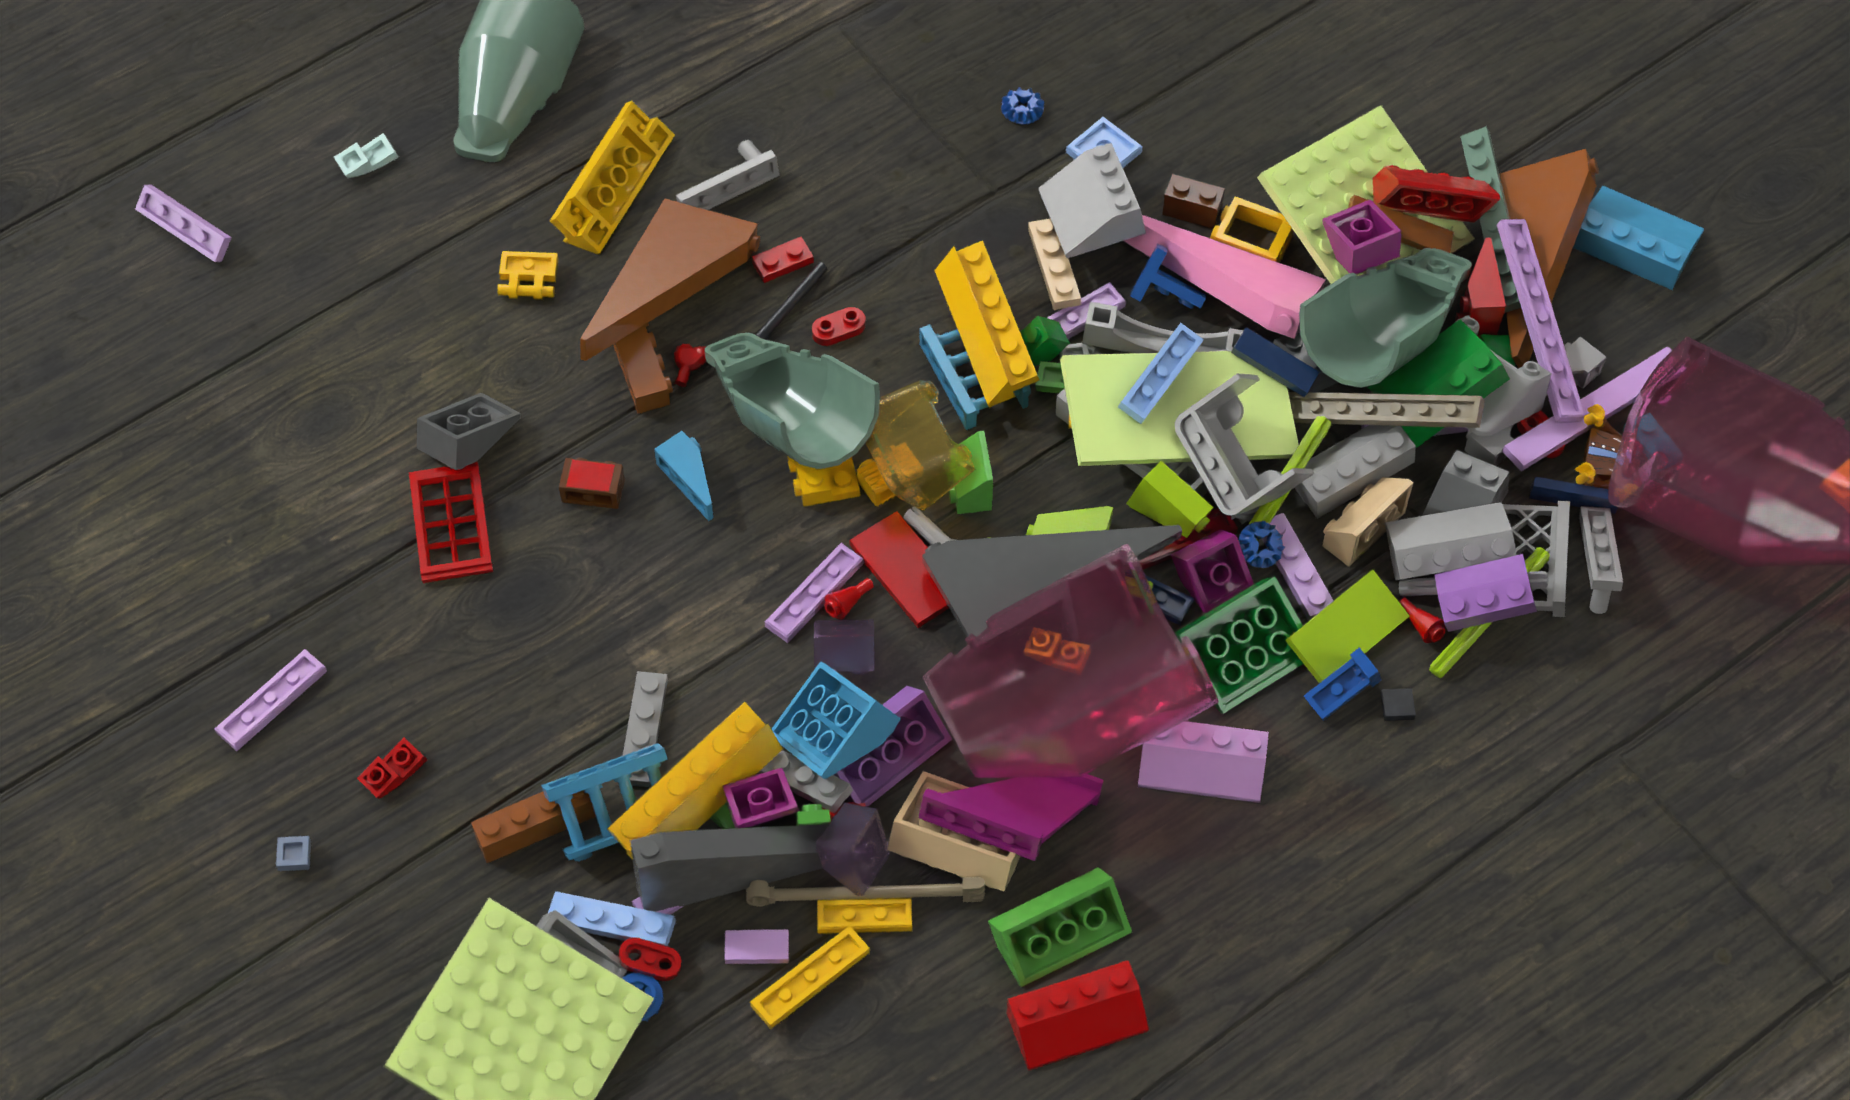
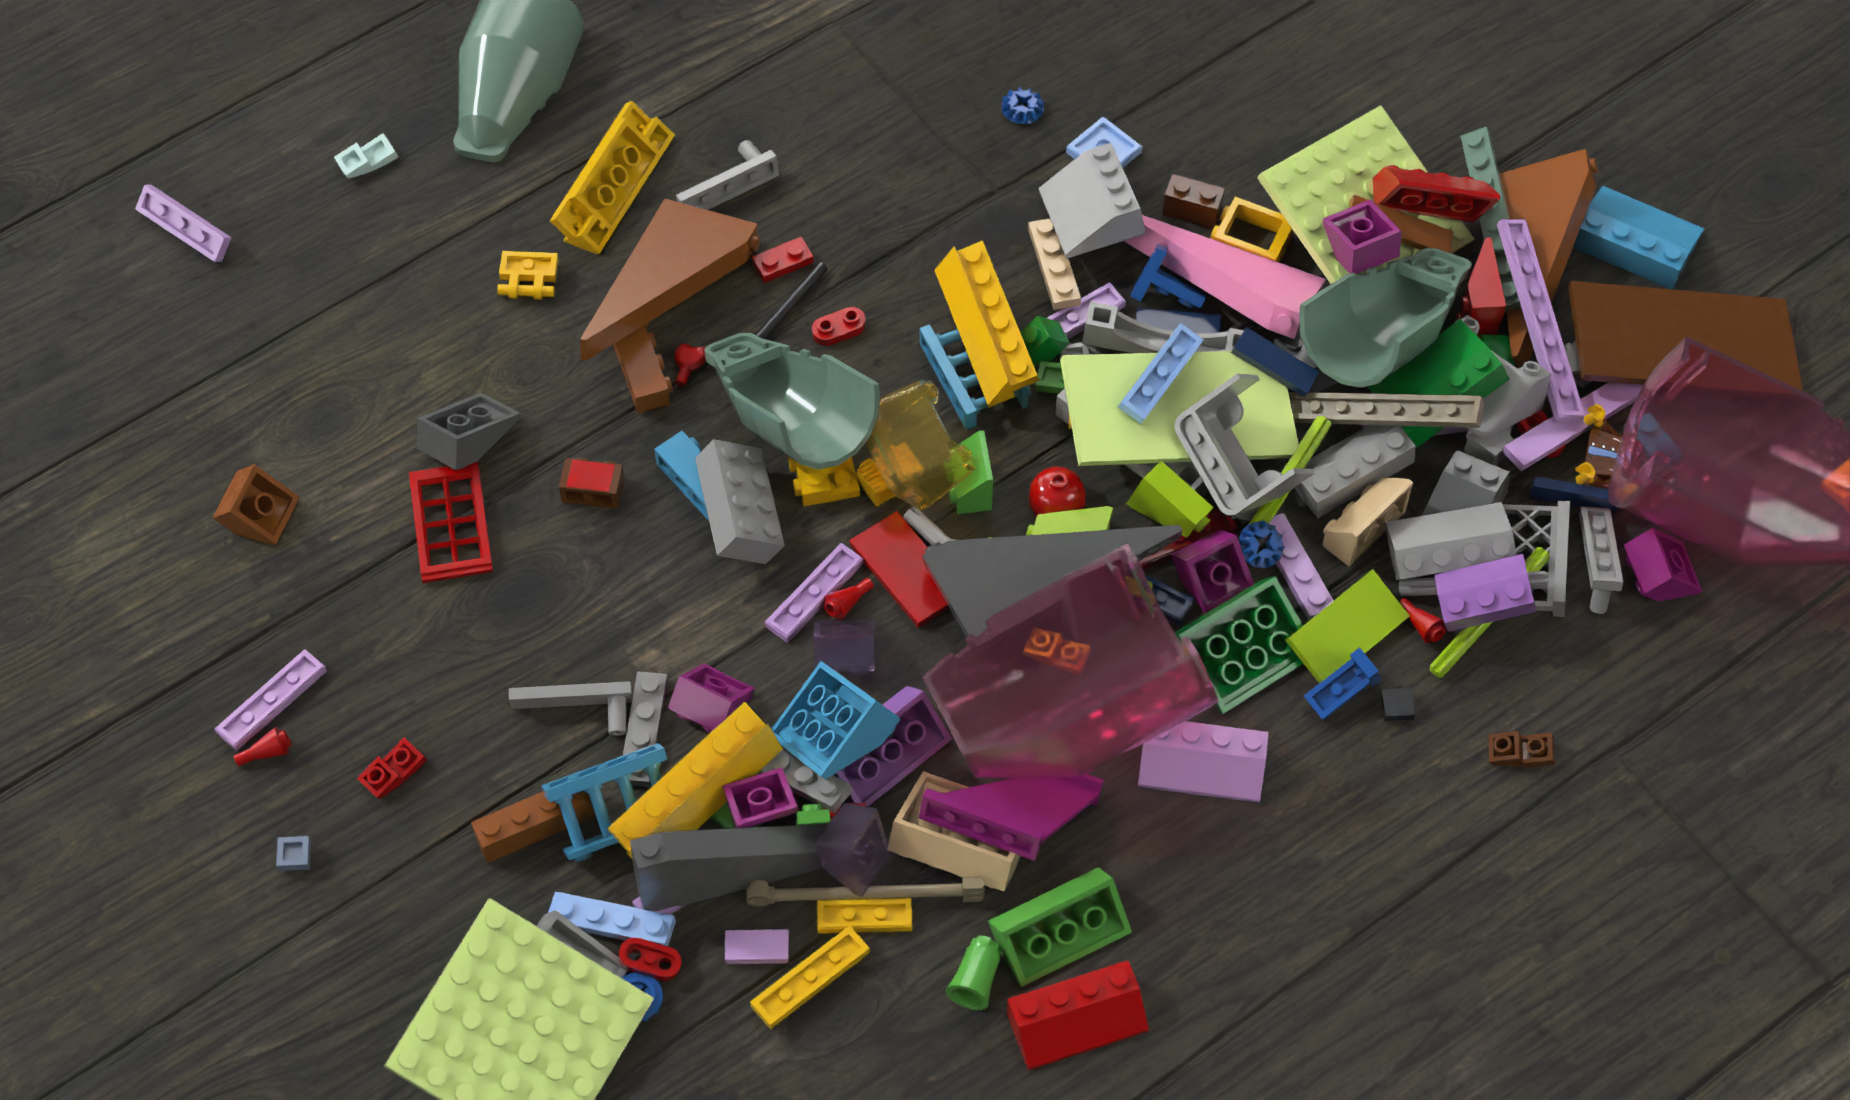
none -> dark orange slope [213,464,300,545]
none -> red cone [234,727,292,767]
none -> light grey piece [509,681,633,736]
none -> magenta slope [668,663,756,732]
none -> light grey brick [695,439,785,564]
none -> bright green plant [946,935,1002,1010]
none -> red cylinder [1028,466,1086,518]
none -> tile [1136,308,1221,334]
none -> reddish brown slope [1488,731,1556,767]
none -> reddish brown tile [1568,281,1803,397]
none -> magenta slope [1624,528,1703,601]

